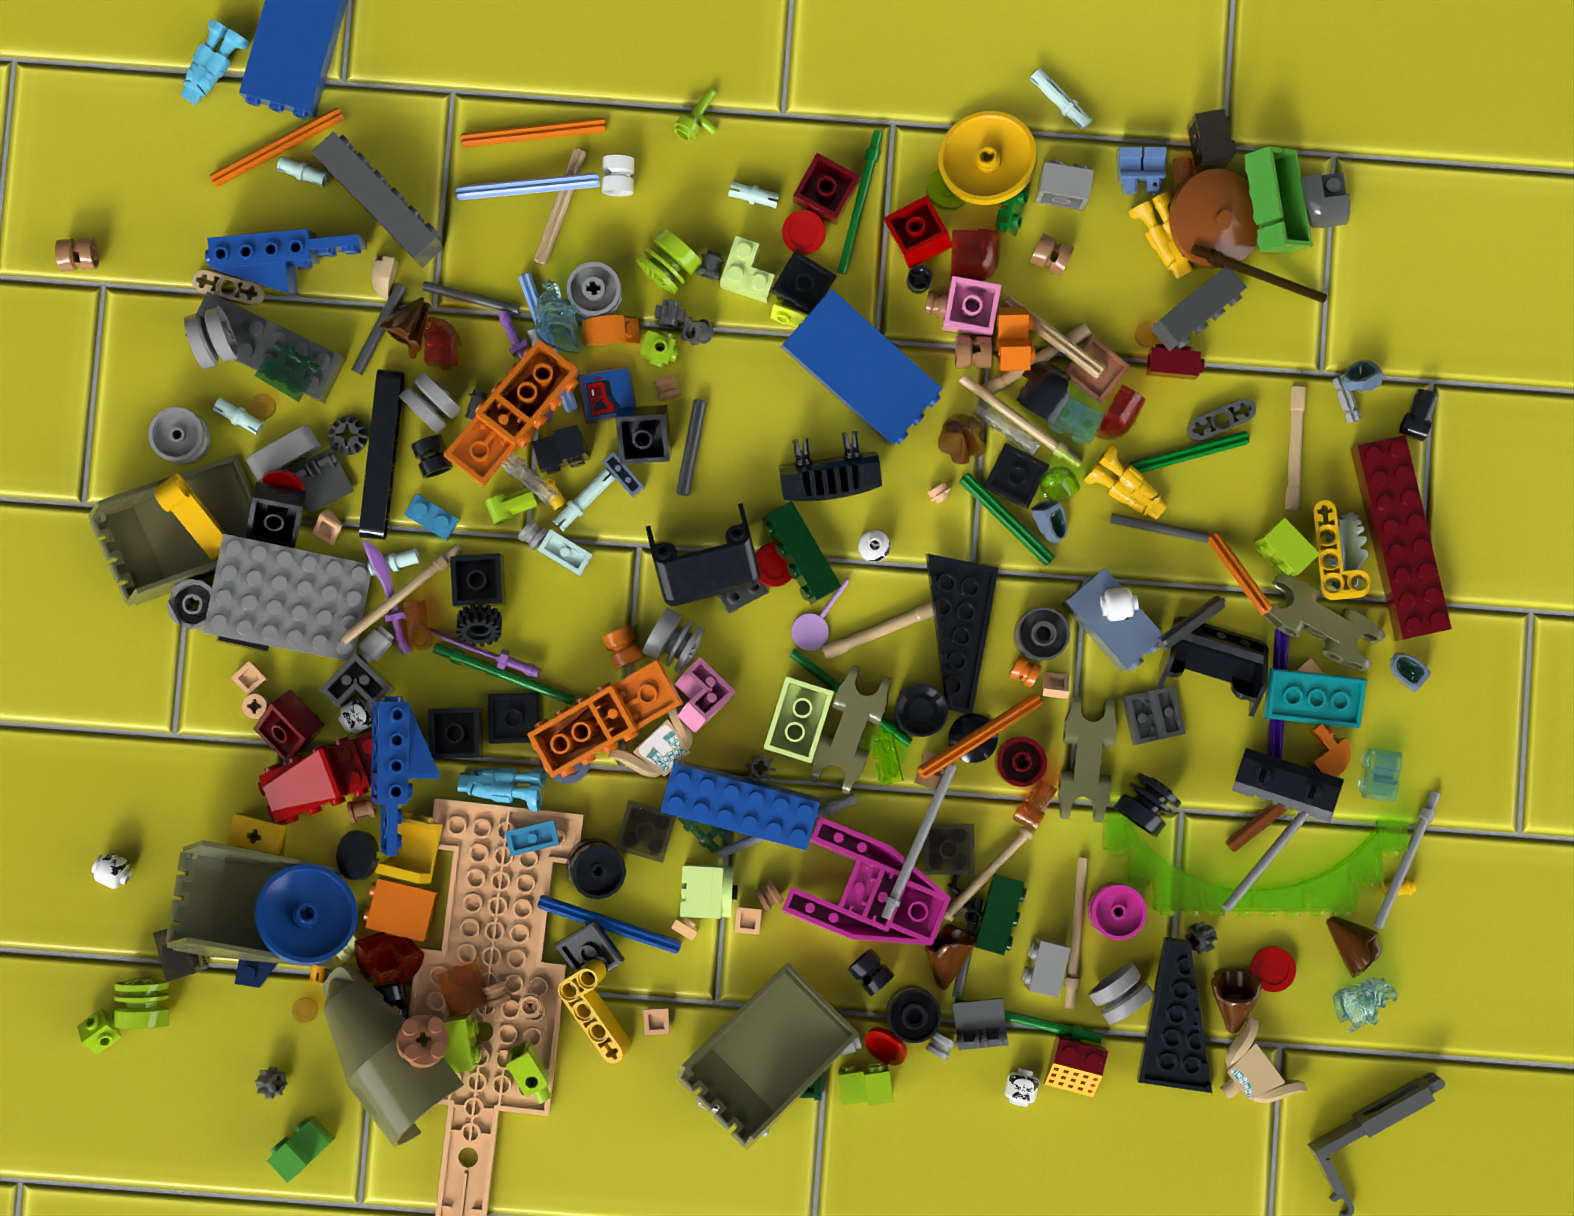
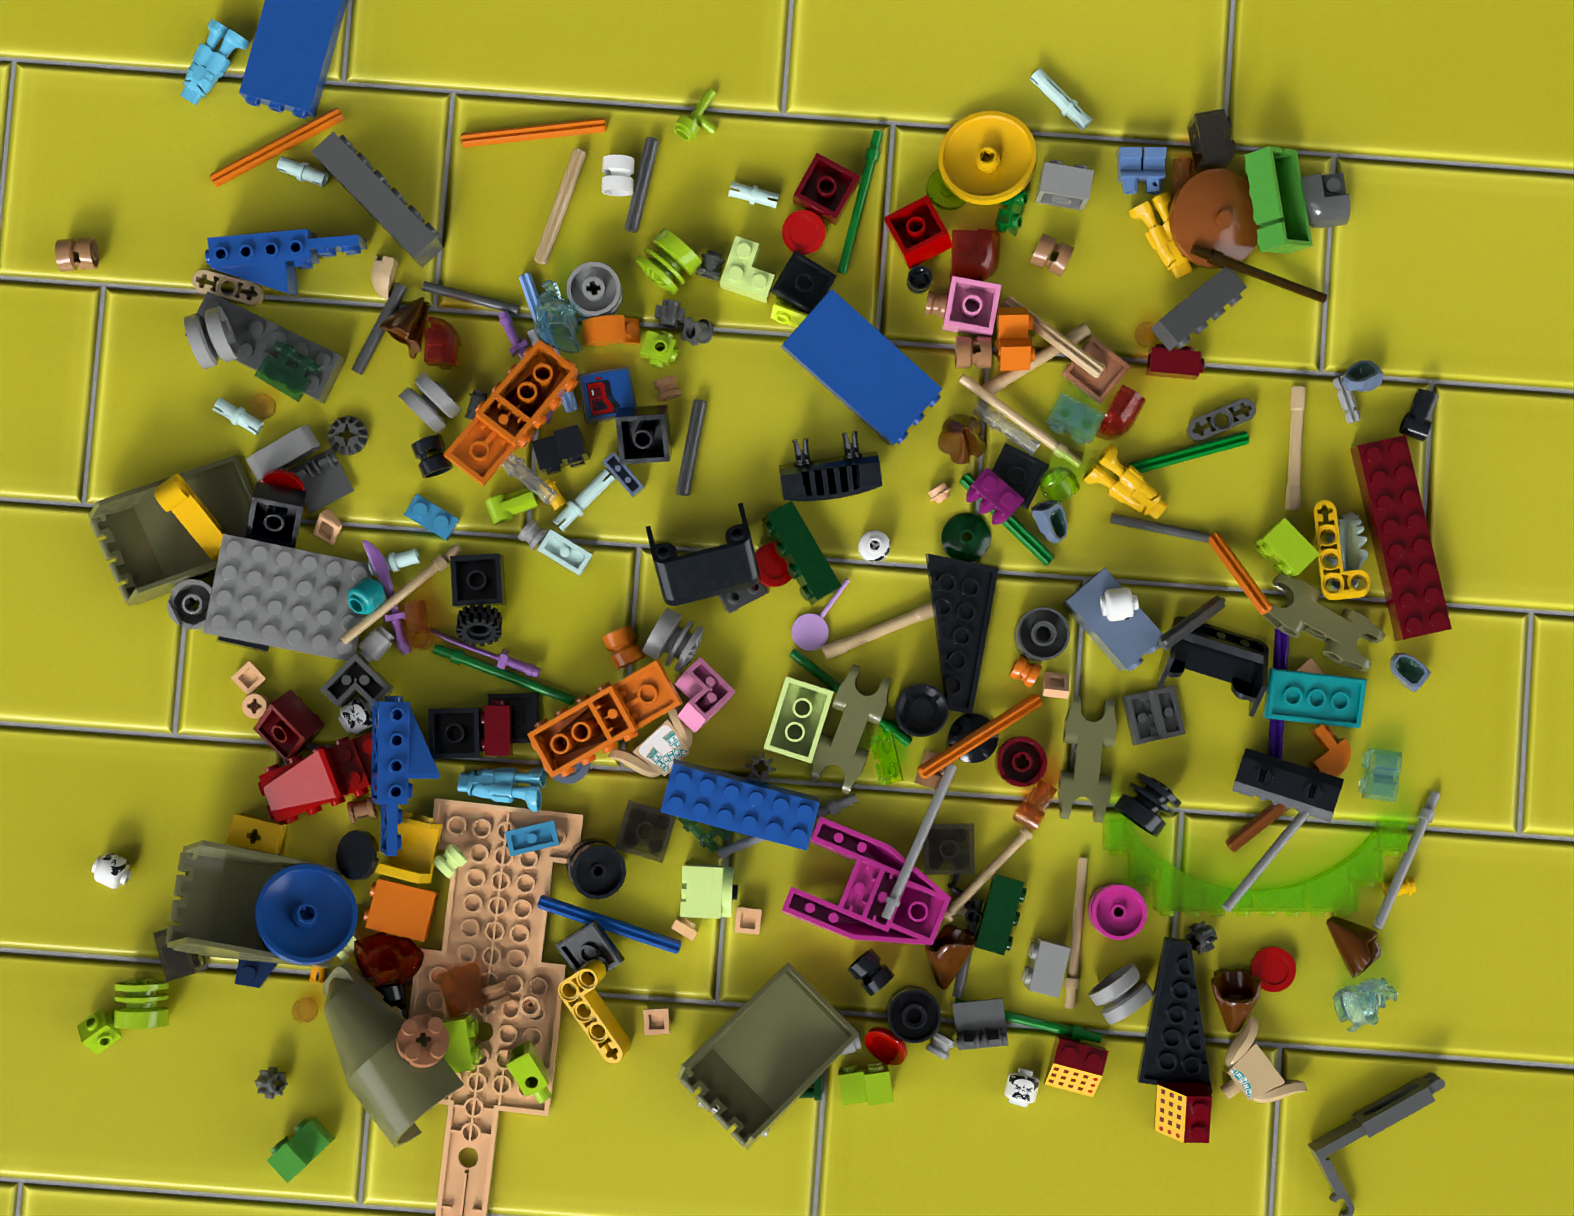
light grey wheel [148,407,211,465] -> none
black beam [359,369,404,540] -> none
light blue axle [456,172,600,200] -> none
medium nougat wheel [754,880,784,912] -> none
black brick [1016,362,1071,424] -> none
none -> teal head [348,578,385,615]
none -> yellowish green wheel [433,843,468,878]
none -> dark red brick [480,701,513,756]
none -> dark grey axle [625,137,659,233]
none -> dark green dish [941,513,991,562]
none -> magenta plate [966,467,1025,525]
none -> dark red slope [1154,1082,1212,1143]

